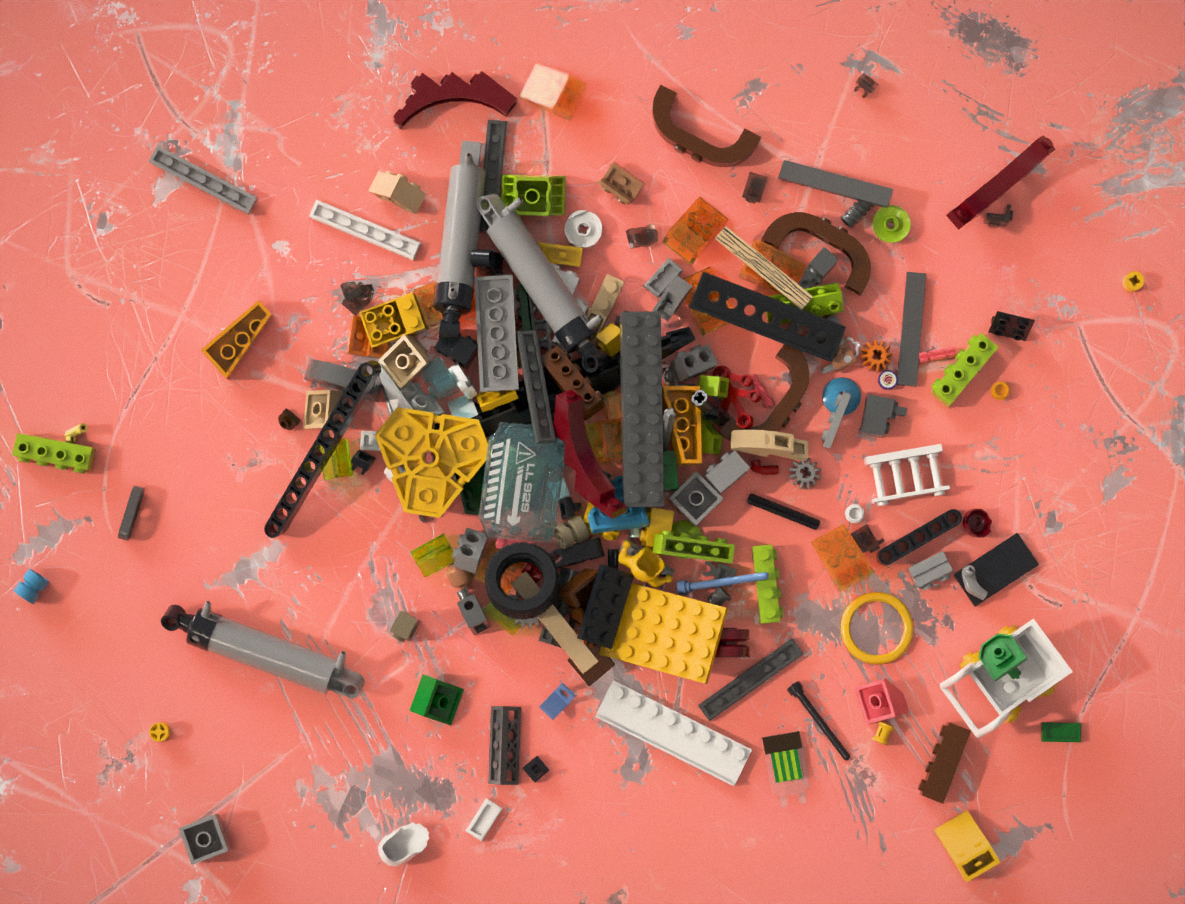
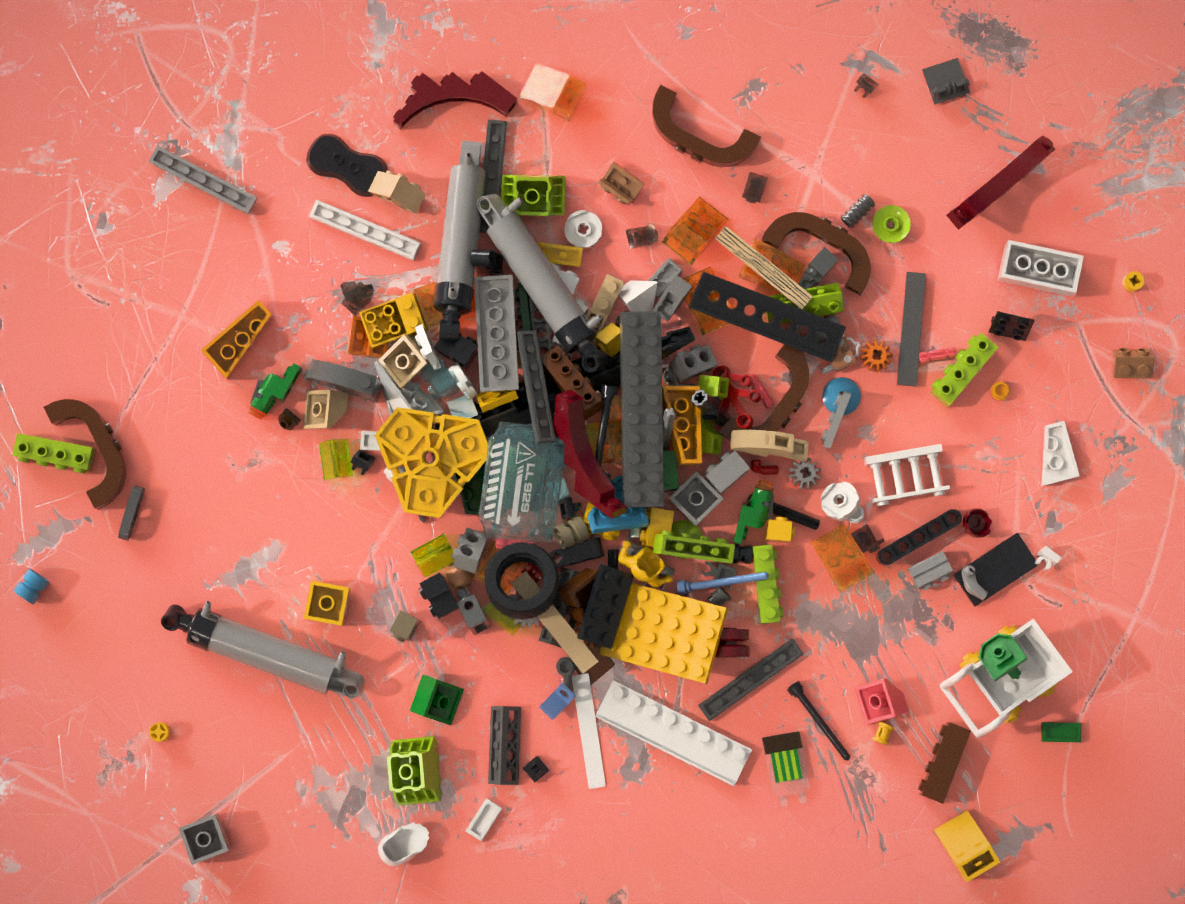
light yellow arm [64,423,88,443] -> none
black beam [264,360,381,538] -> none
dark grey tile [778,160,893,208] -> none
yellow wedge [841,592,914,665] -> none
dark grey hinge [859,394,907,438] -> none
tile [878,370,898,390] -> none
clear smoke bracket [983,204,1013,228] -> none
none -> reddish brown arch [43,399,126,510]
none -> green plate [248,363,302,420]
none -> yellow brick [303,580,351,626]
none -> black plate [306,134,388,197]
none -> lime slope [387,736,443,805]
none -> white plate [415,324,441,371]
none -> black brick [418,573,459,619]
none -> dark grey plate [556,657,576,696]
none -> white sticker [572,673,606,789]
none -> black piece [595,384,618,467]
none -> white slope [618,280,658,312]
none -> green plate [733,480,774,544]
none -> black wheel [733,544,752,564]
none -> yellow brick [765,517,795,544]
none -> white plate [821,482,861,521]
none -> dark grey hinge [922,58,970,105]
none -> white brick [997,240,1084,297]
none -> white tile [1035,546,1061,571]
none -> white wing [1041,421,1080,486]
none -> medium nougat bracket [1113,348,1154,378]

